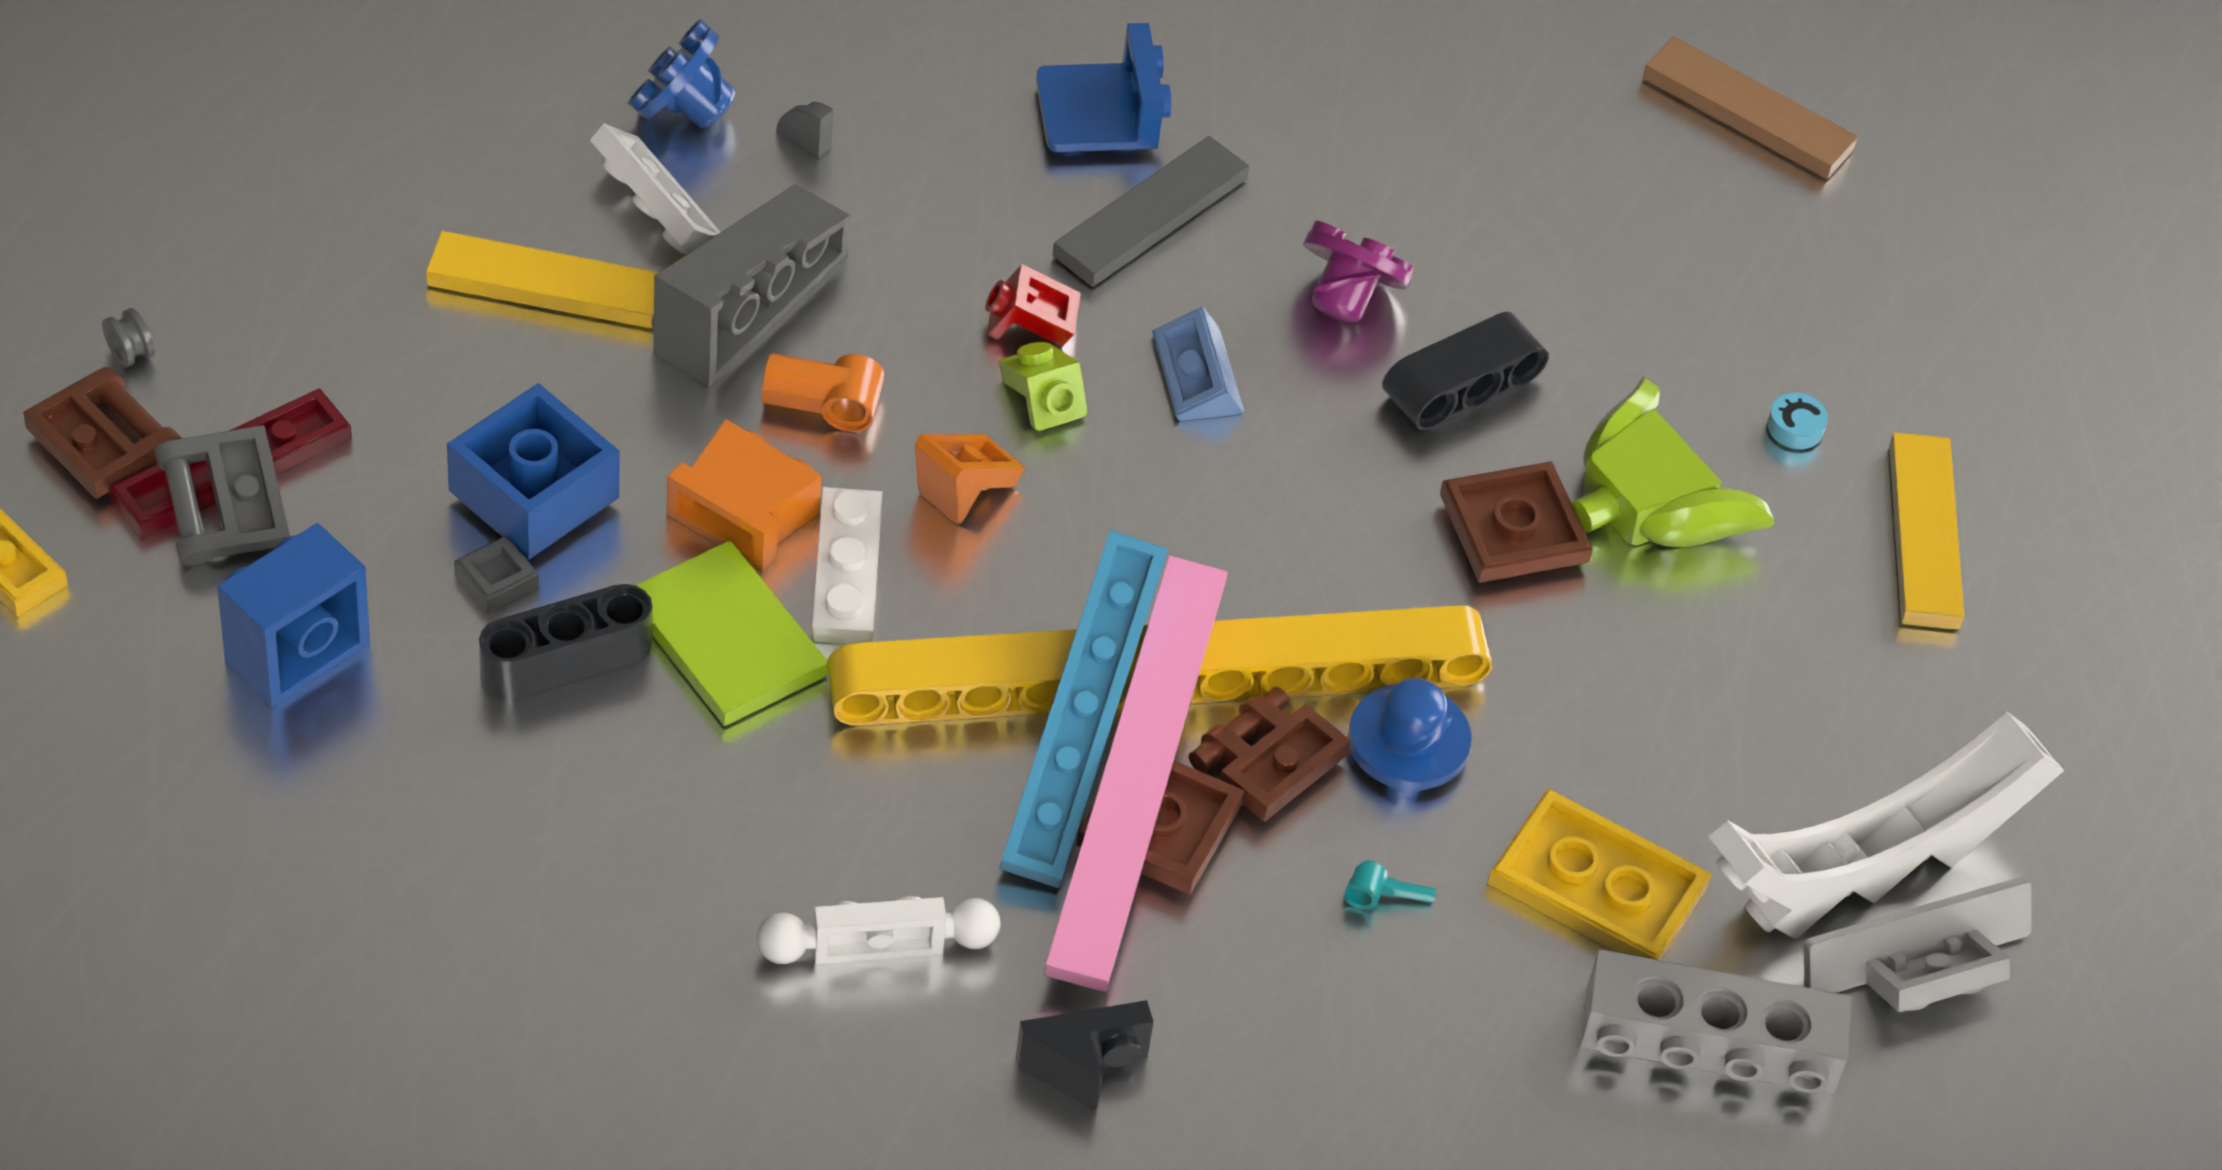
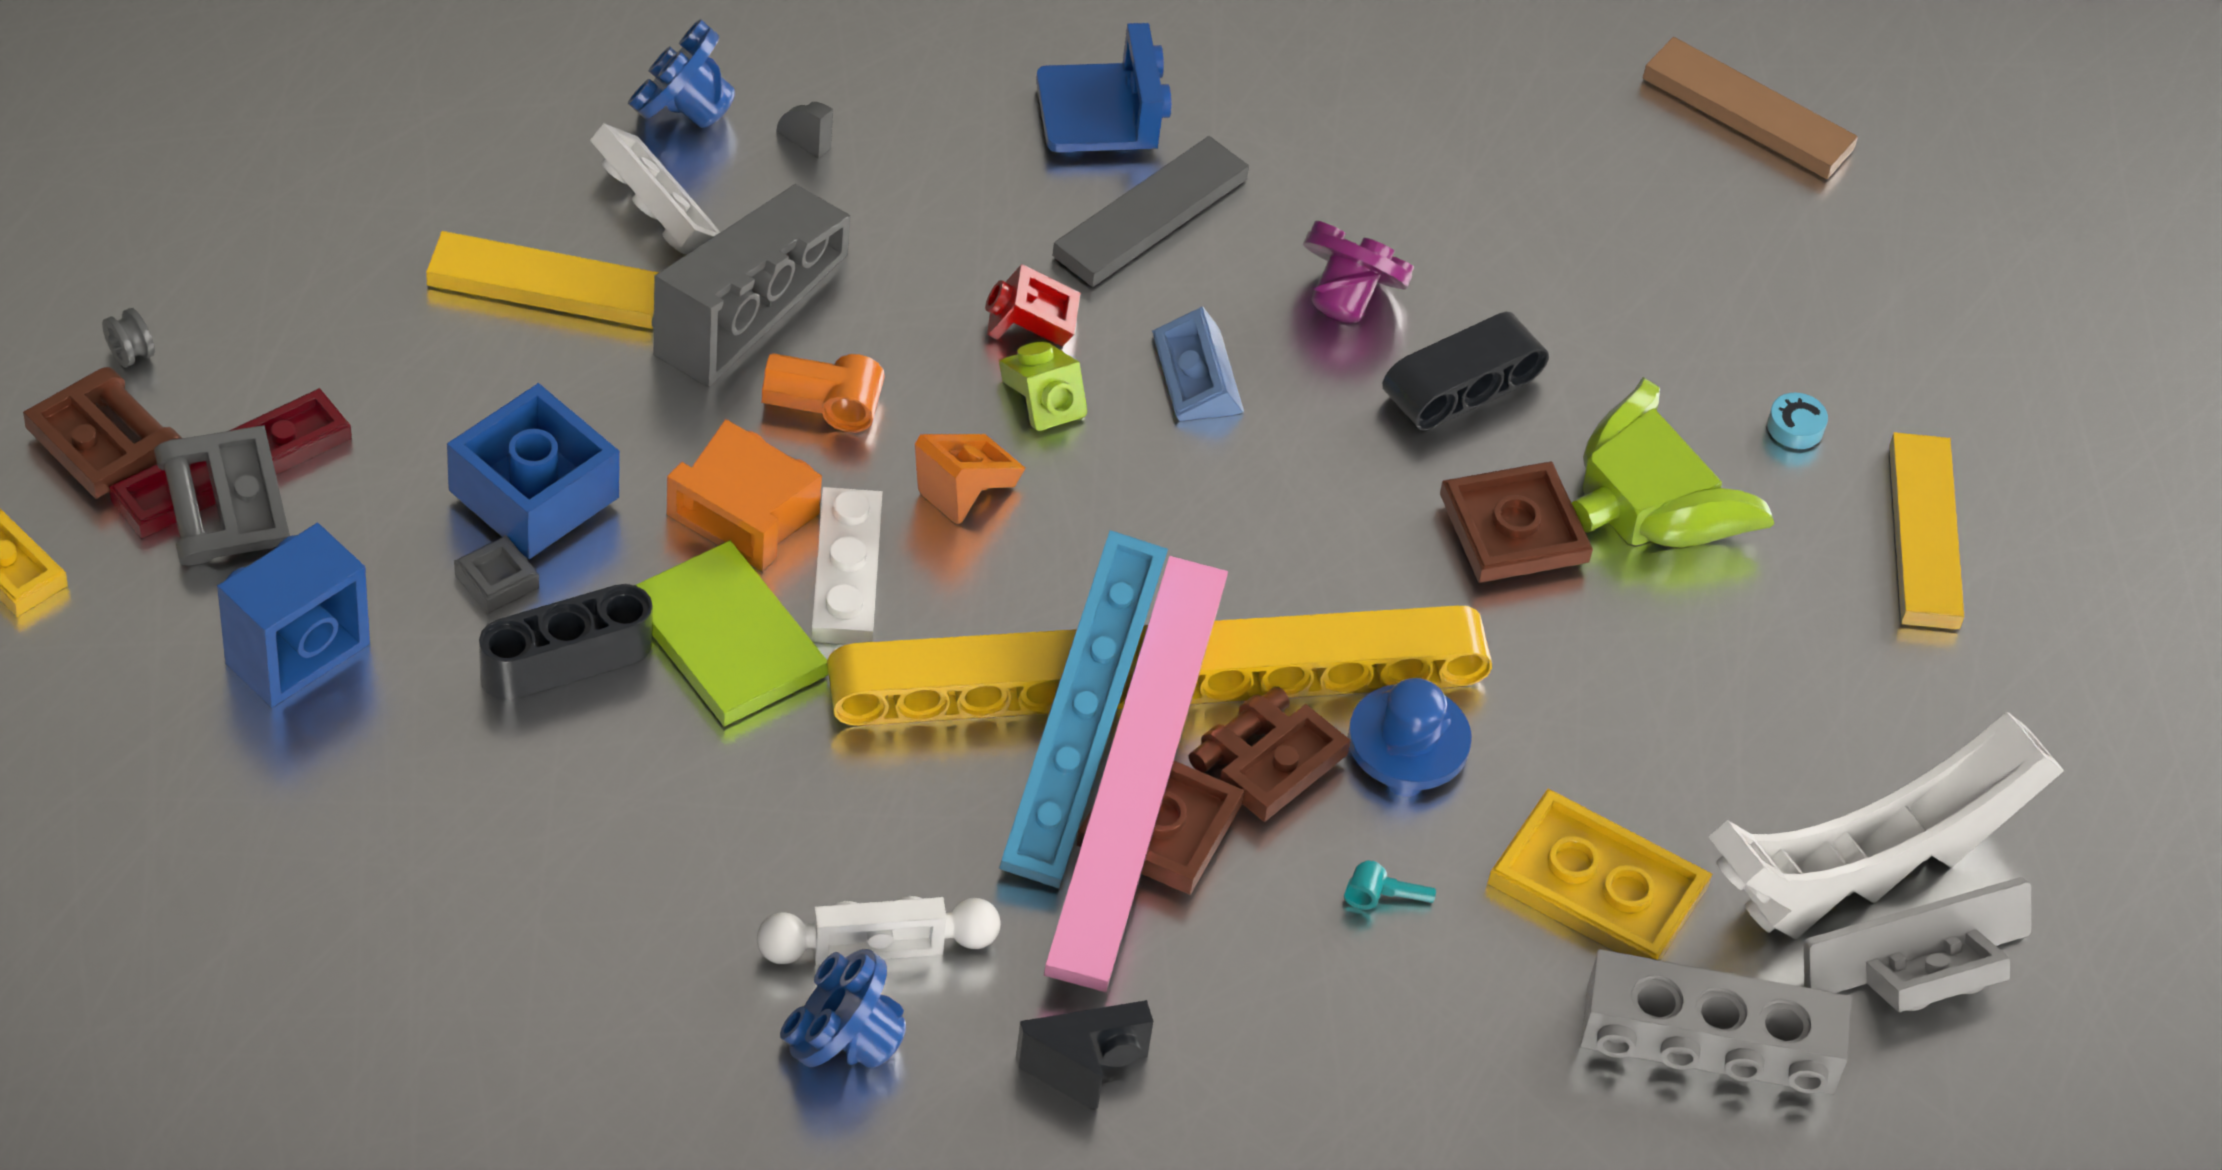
none -> blue plate [780,949,906,1068]

